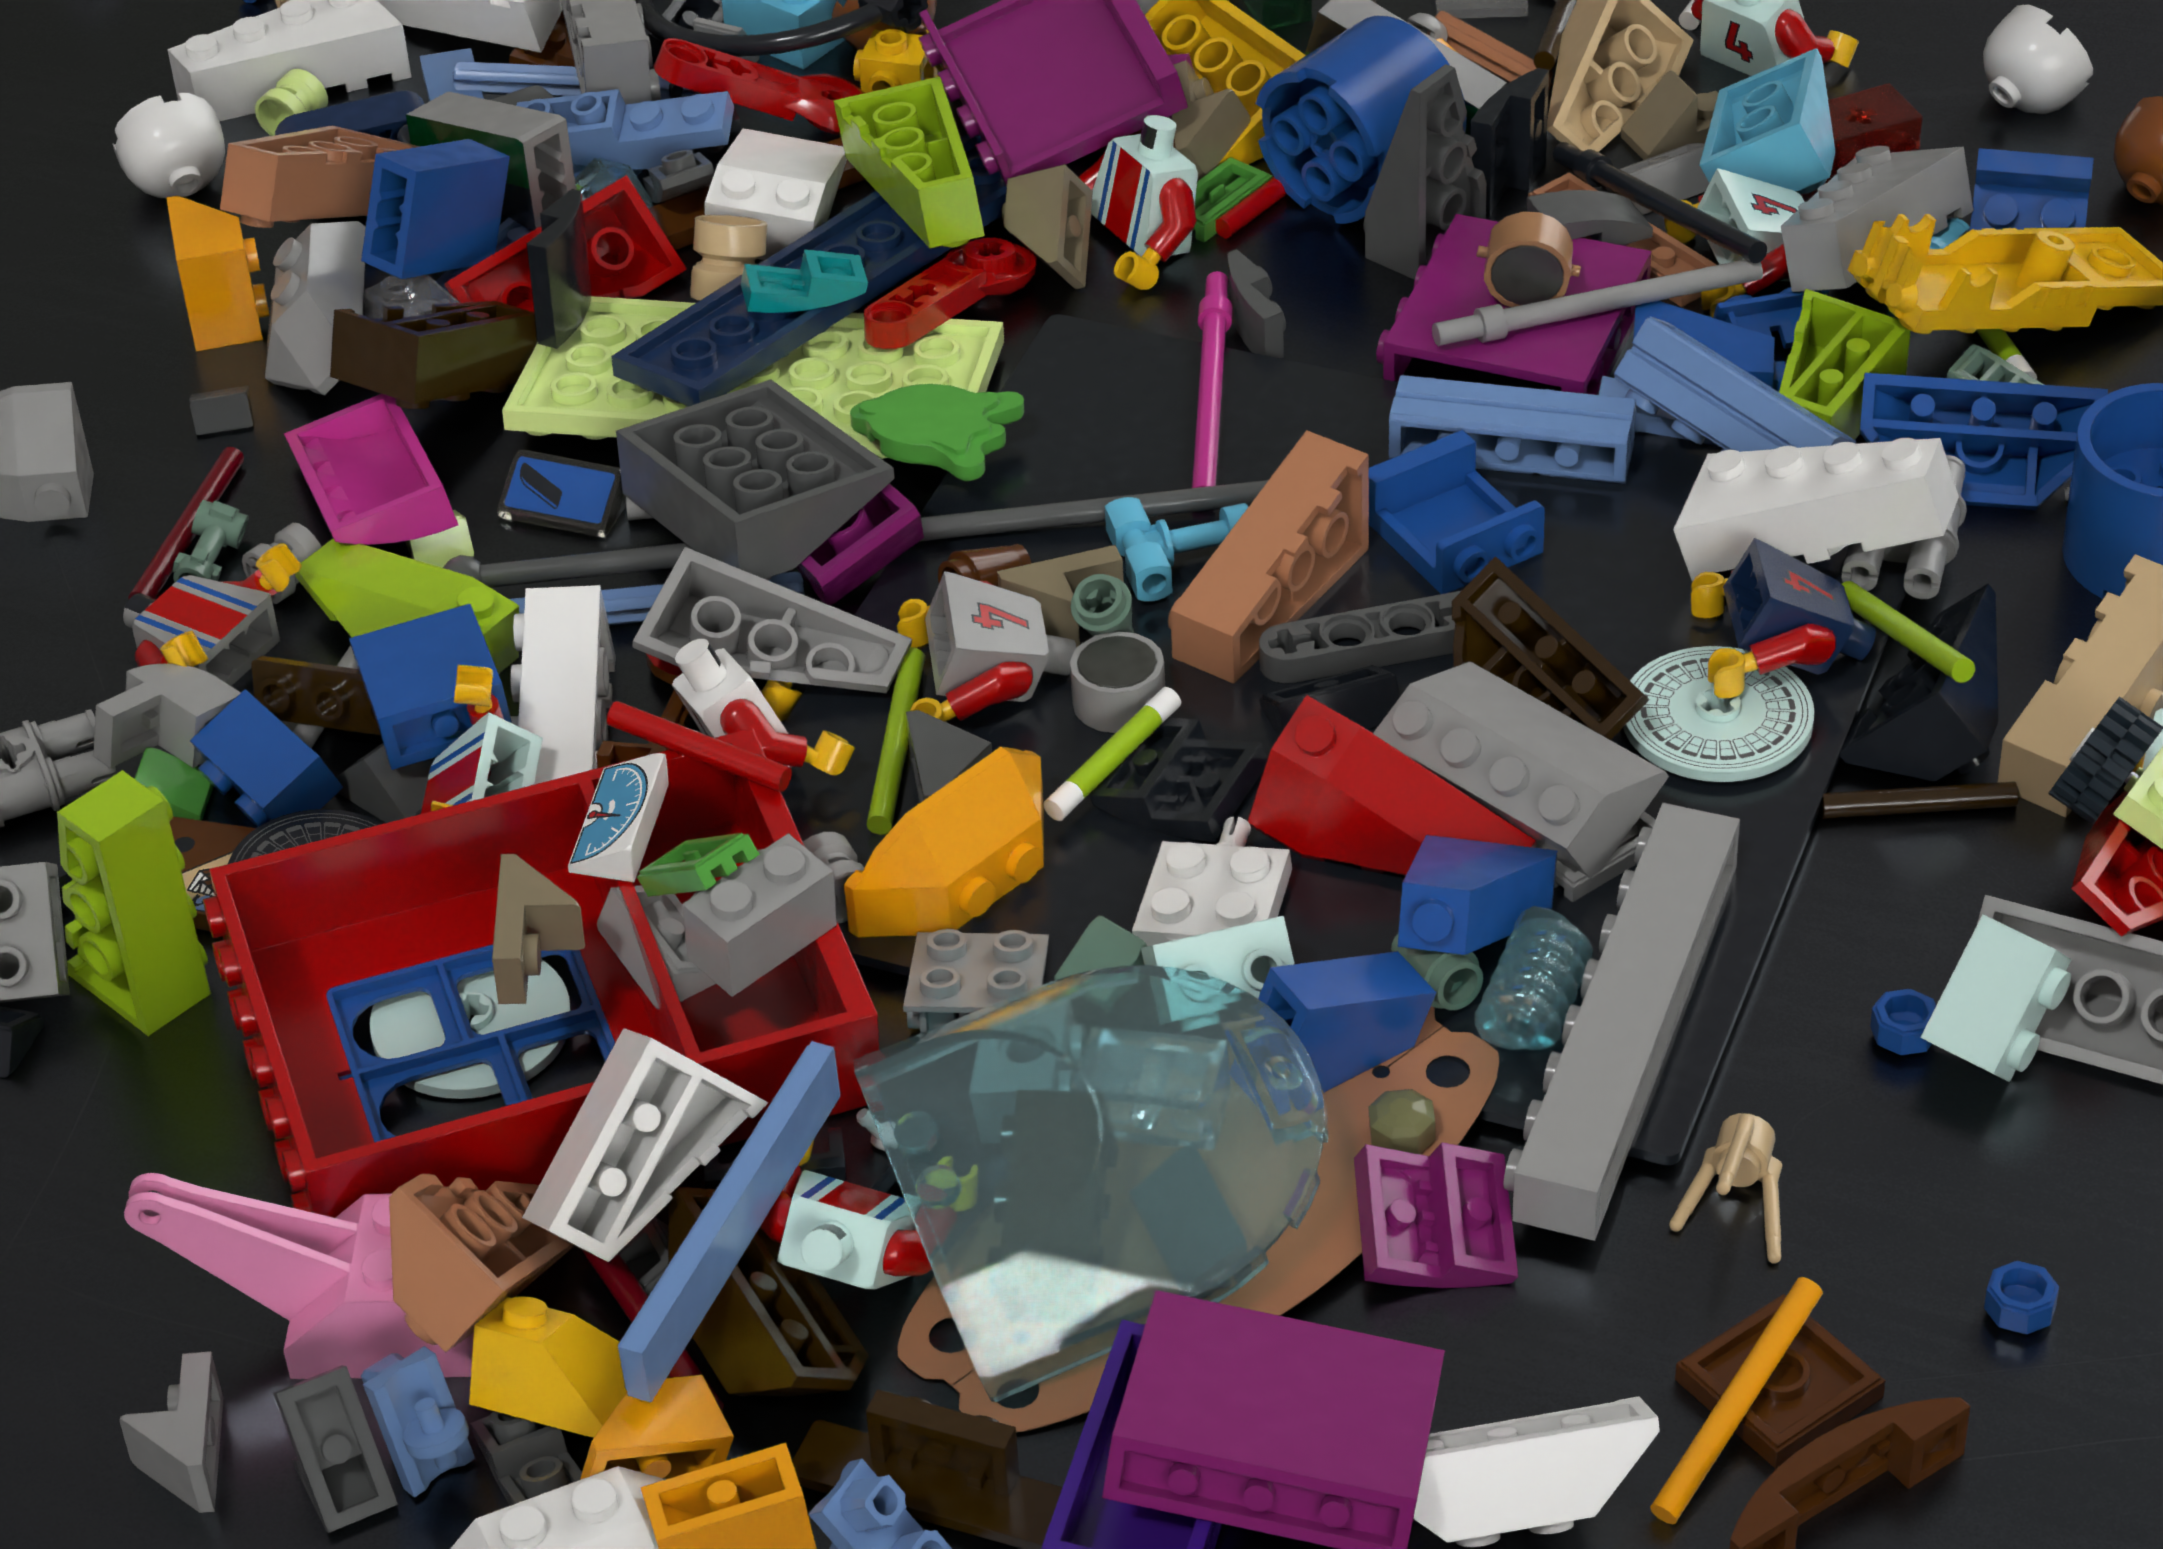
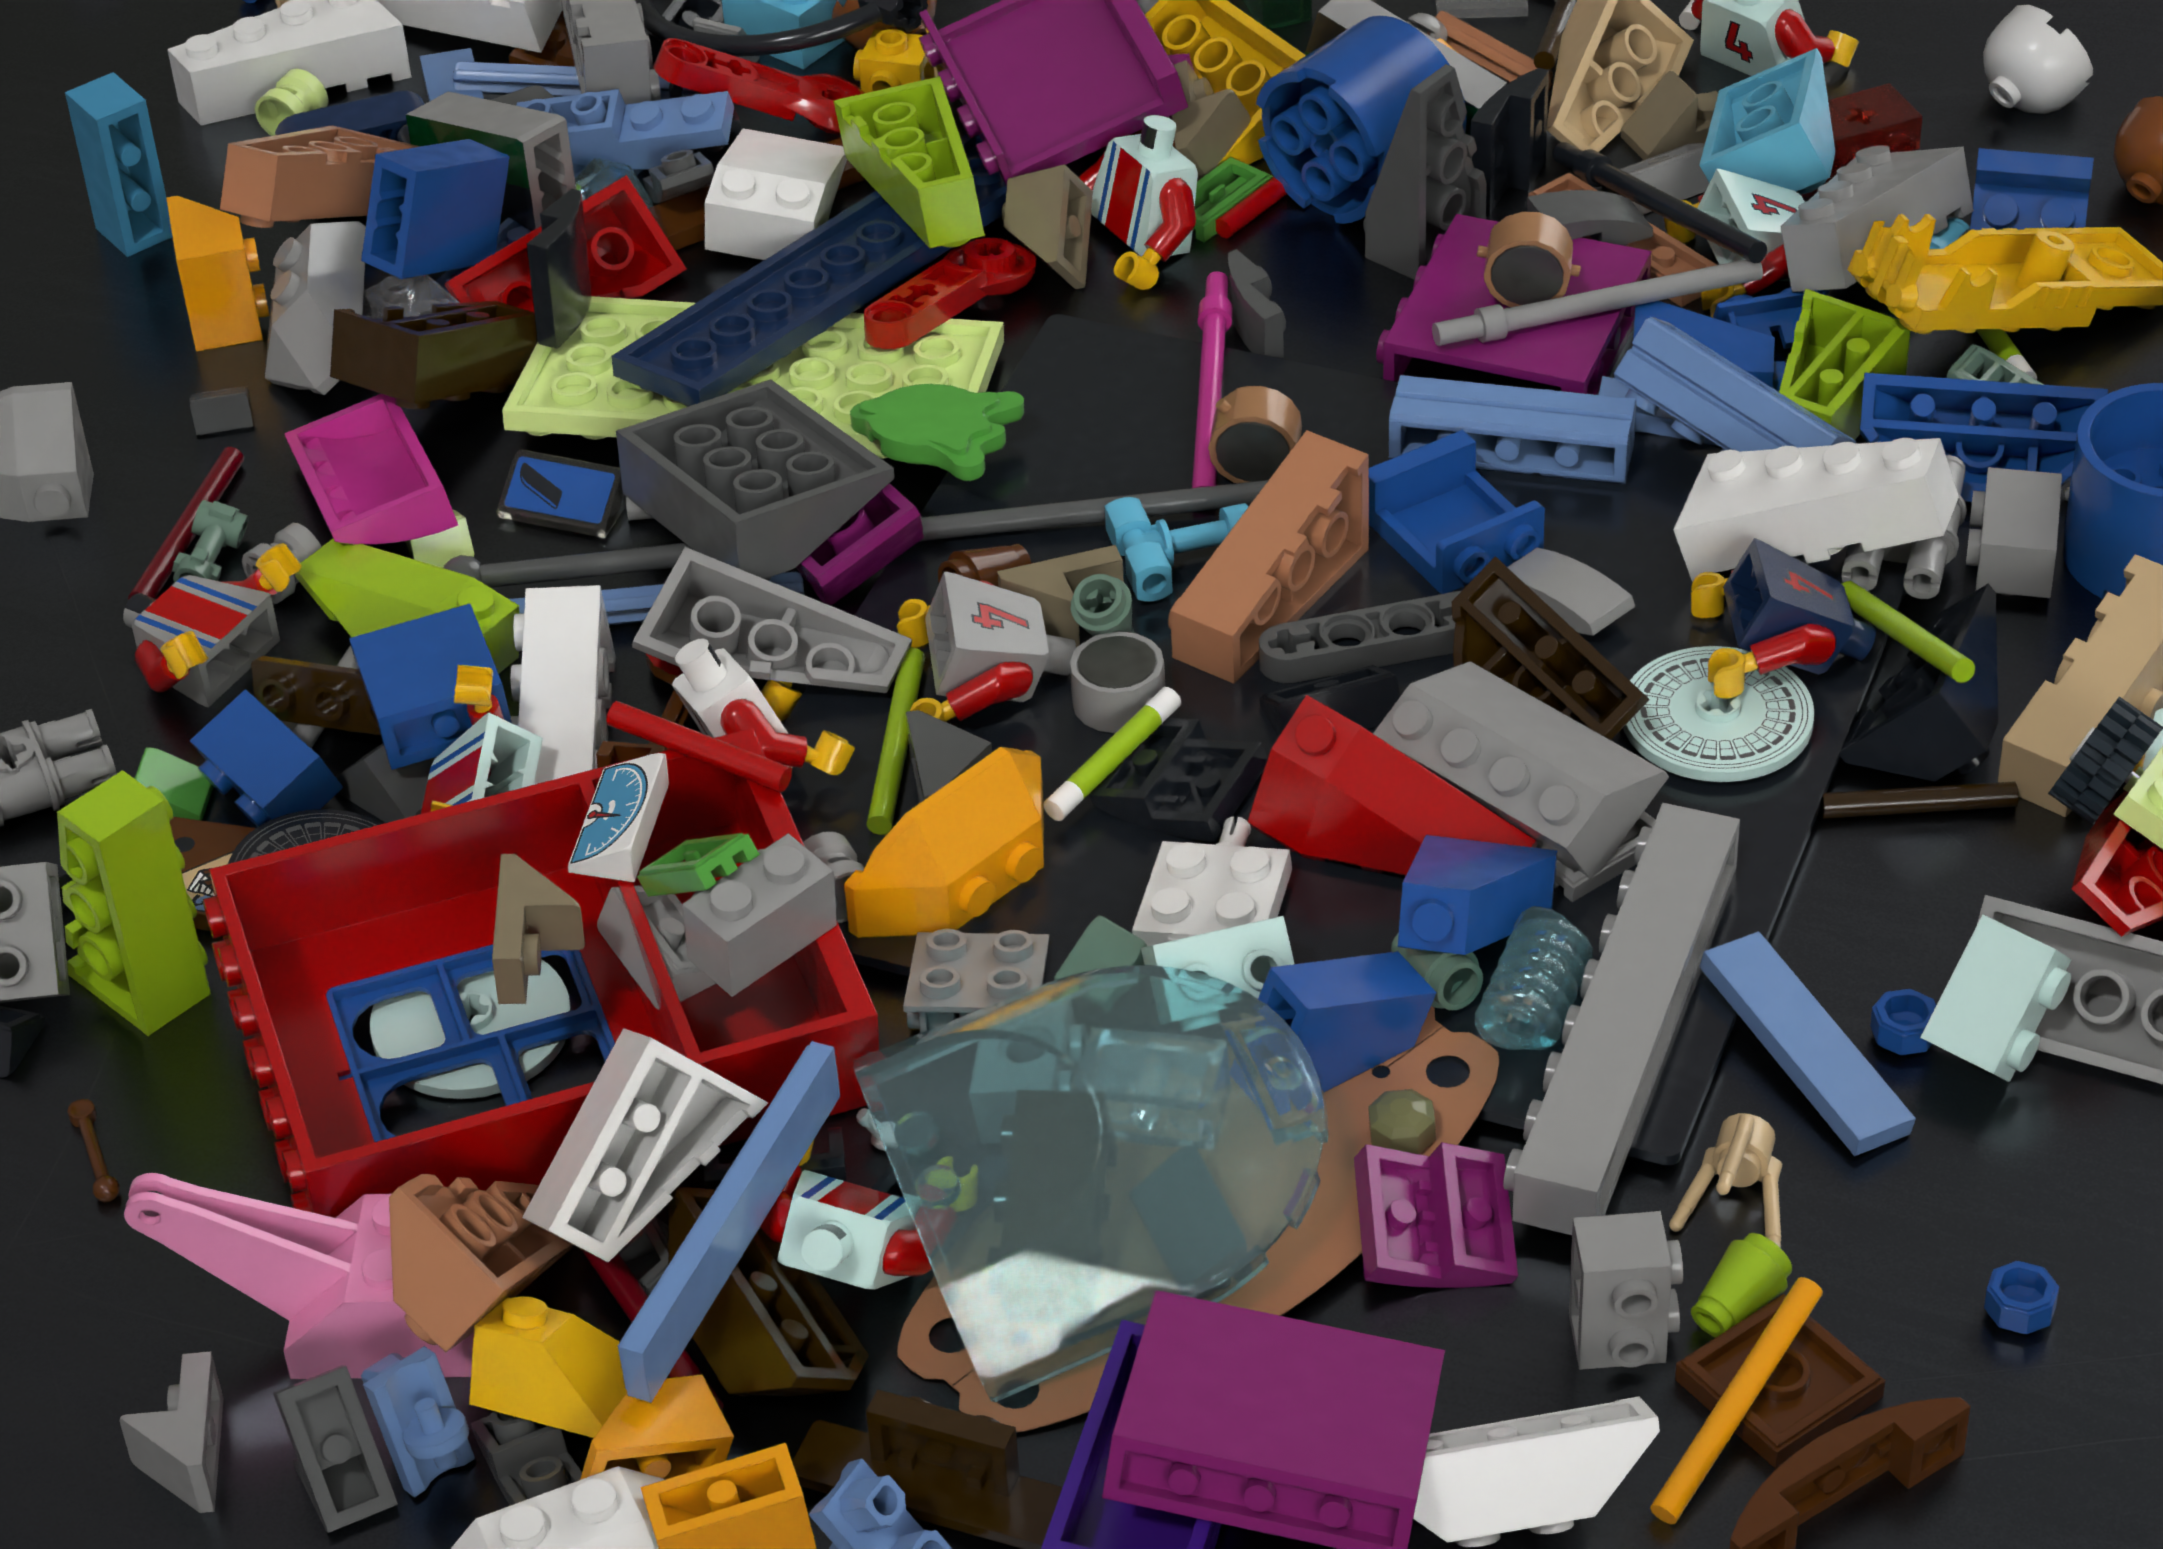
light grey brick [93,663,241,768] -> none
white cylinder [113,93,225,198] -> none
tan wheel [690,215,767,300] -> none
teal slope [741,249,868,313] -> none
none -> dark azure brick [65,72,173,257]
none -> reddish brown hinge [68,1099,120,1202]
none -> piece [1208,386,1302,483]
none -> light grey slope [1507,548,1635,636]
none -> light grey brick [1569,1211,1683,1370]
none -> lime cone [1691,1233,1792,1338]
none -> medium blue tile [1700,931,1916,1156]
none -> light grey brick [1966,467,2062,598]

